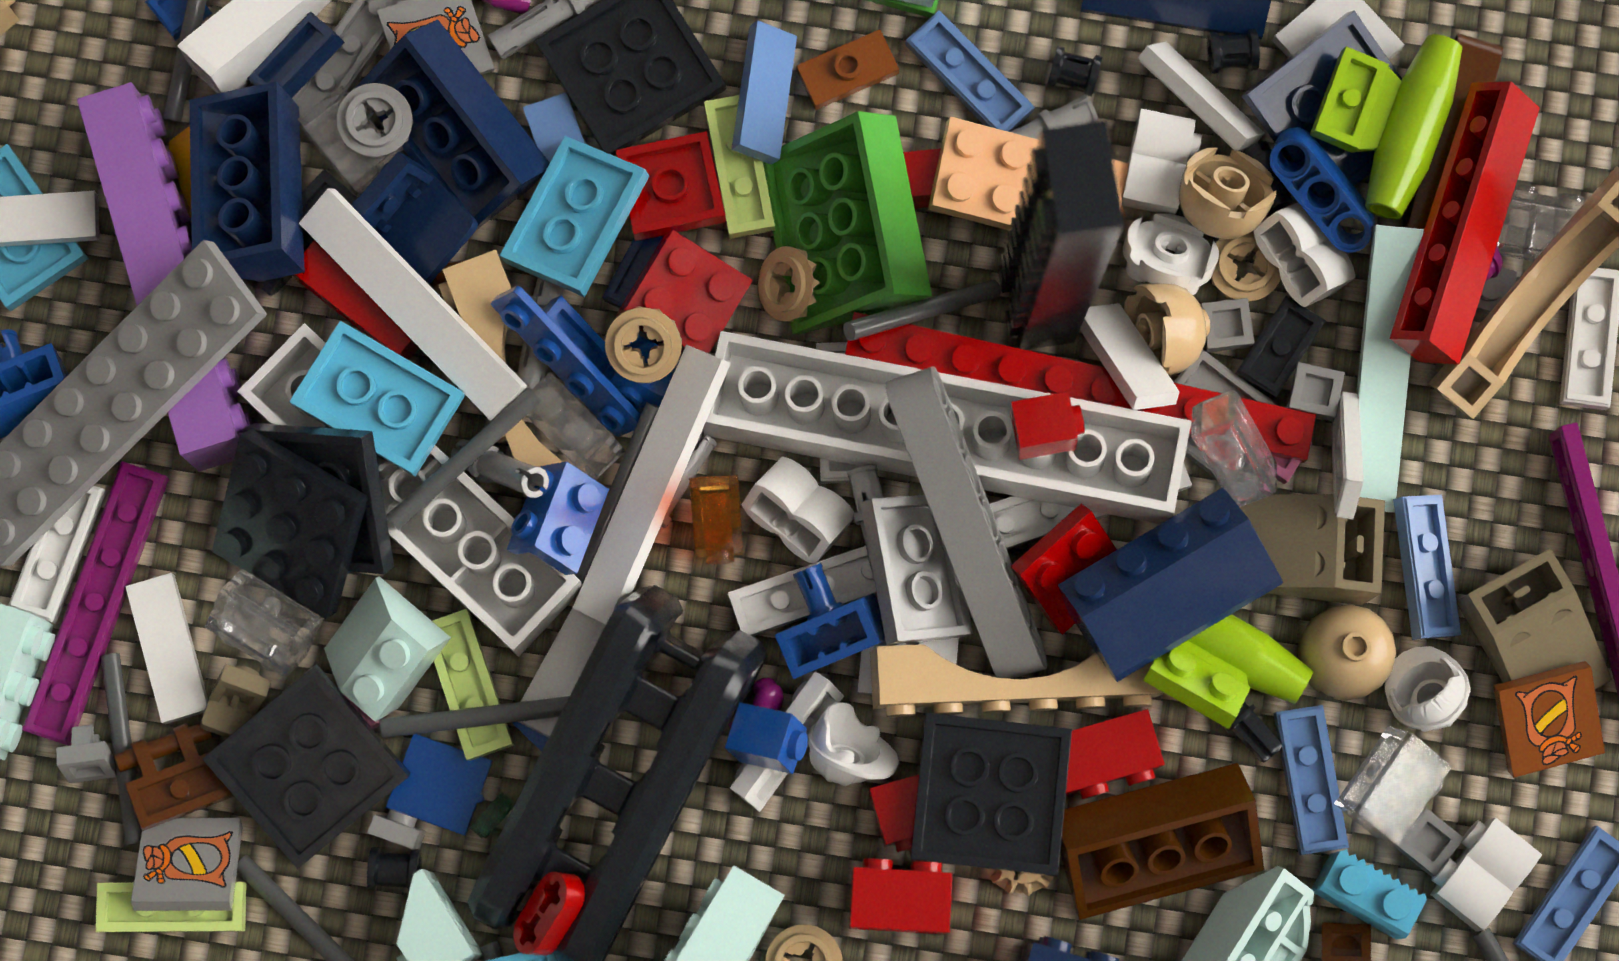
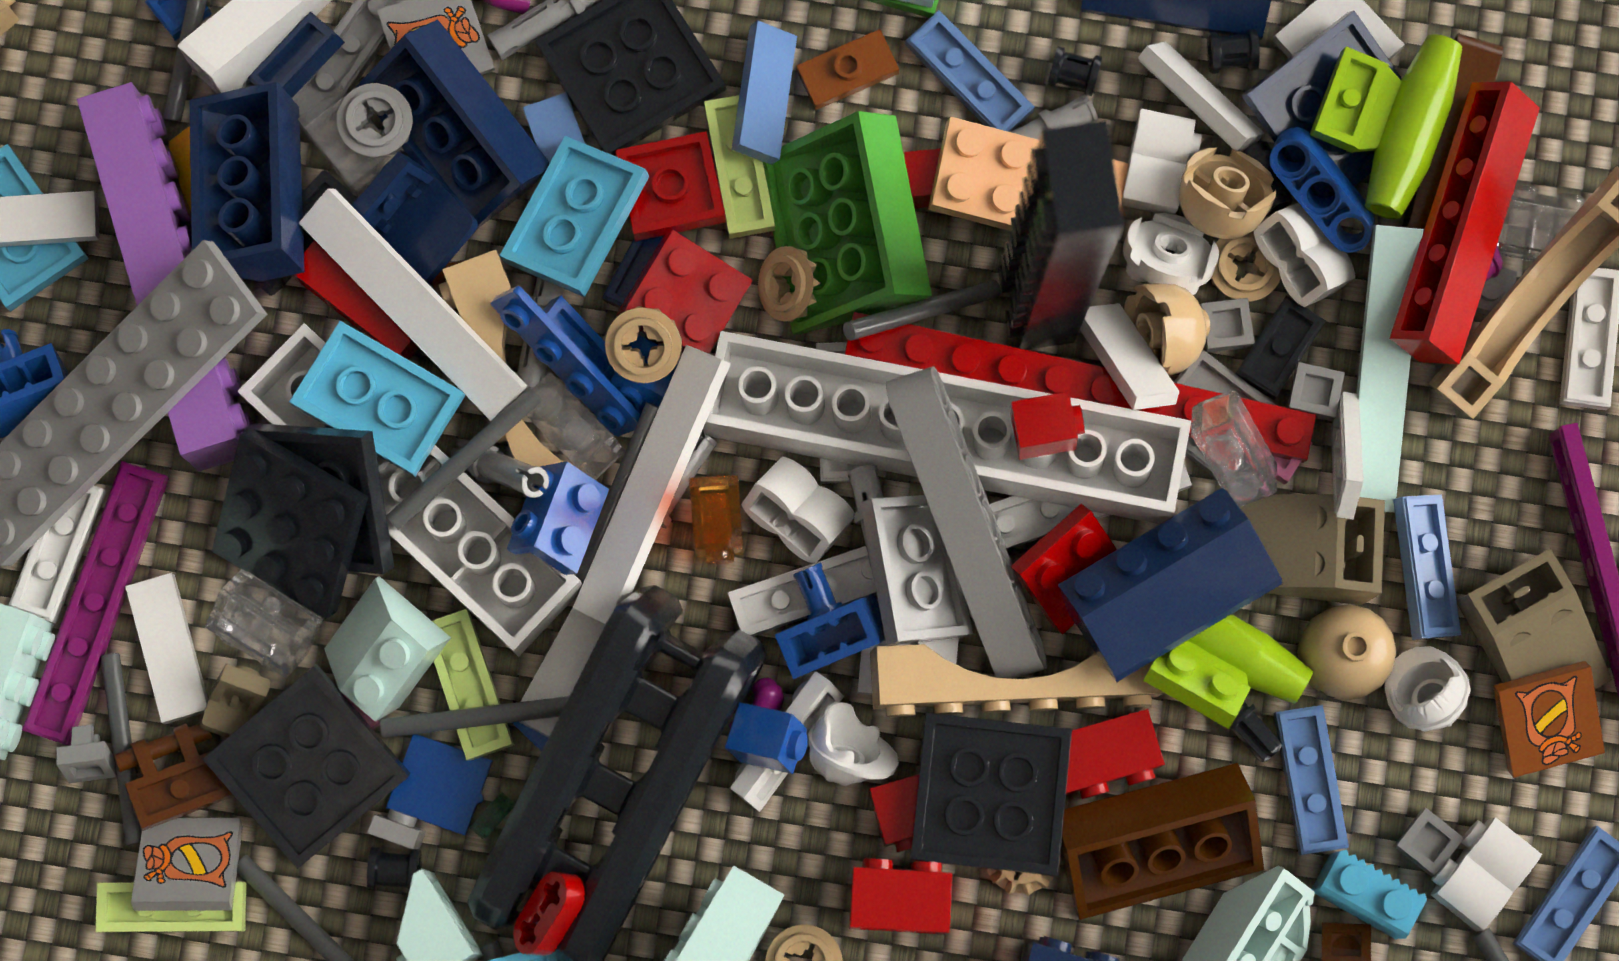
clear brick [1334,726,1452,845] -> none

